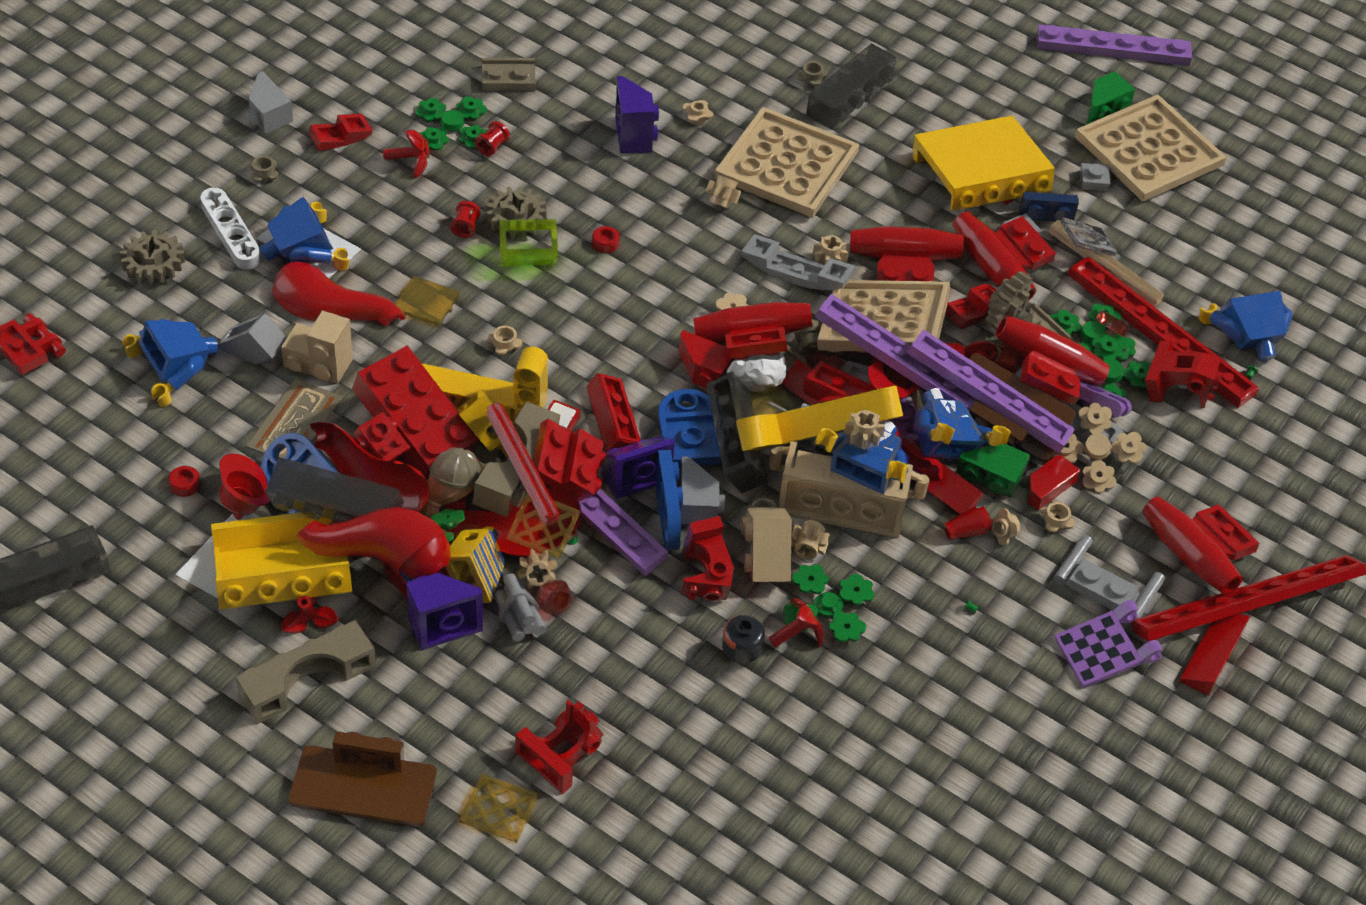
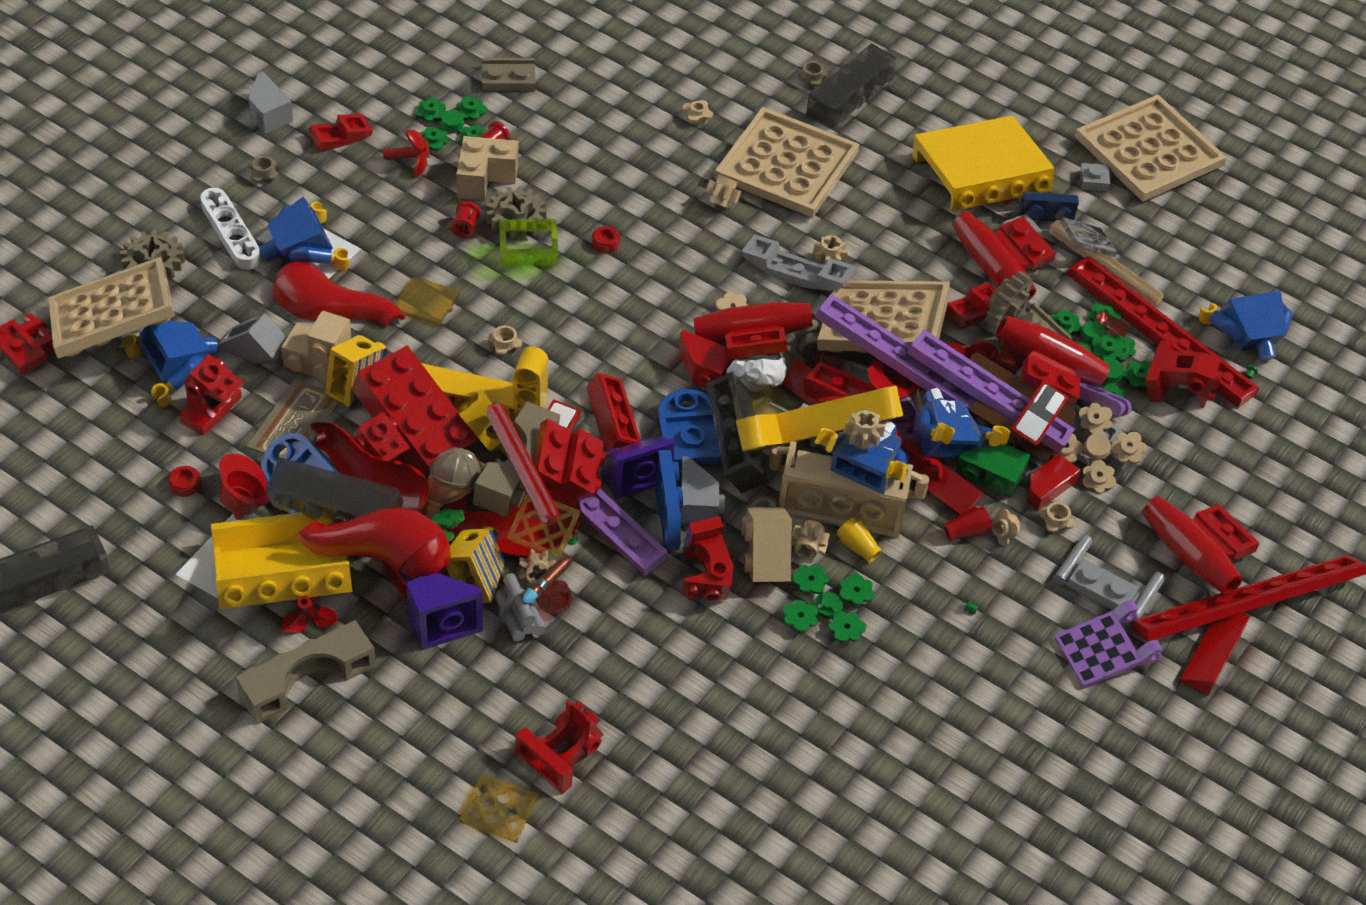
reddish brown bracket [289,731,437,827] -> none
dark purple slope [615,76,659,153] -> none
black head [722,615,765,664] -> none
red plant [768,598,823,648] -> none
red plate [850,226,964,281] -> none
medium lavender plate [1037,24,1192,66] -> none
green slope [1087,71,1135,124] -> none
none -> tan plate [48,257,175,359]
none -> red tile [178,354,244,436]
none -> yellow torso [325,335,388,407]
none -> tan brick [457,136,519,201]
none -> copper piece [523,555,573,604]
none -> yellow cone [836,517,882,563]
none -> slope [1011,380,1069,447]

